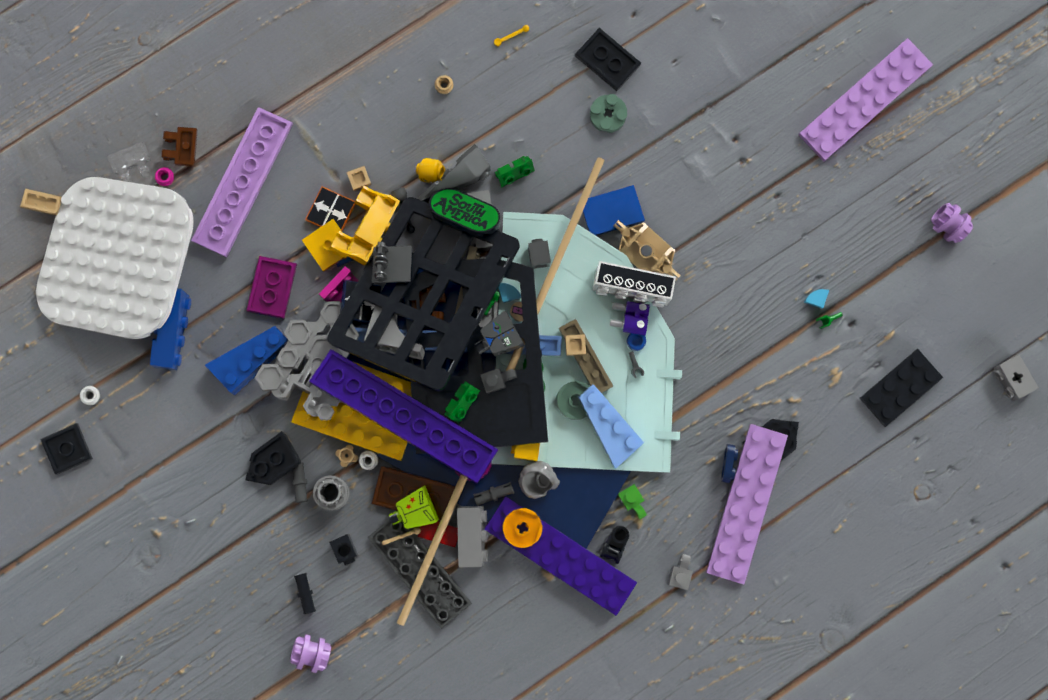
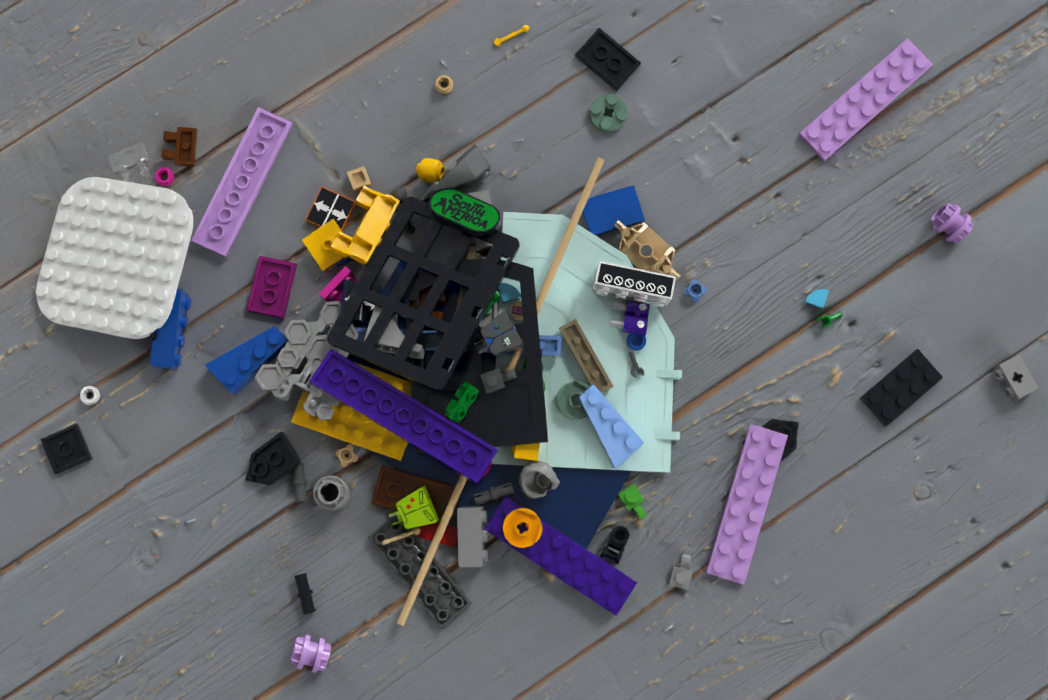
tan plate [20,189,62,216] -> none
black brick [329,534,358,566] -> none
white plate [359,451,378,470] -> none
dark grey hinge [372,242,412,283] -> none
green hinge [494,156,535,187] -> none
dark grey brick [528,239,551,269] -> none
tan plate [565,334,586,356] -> none
dark blue plate [721,444,738,483] -> none
none -> medium blue plate [684,280,706,302]

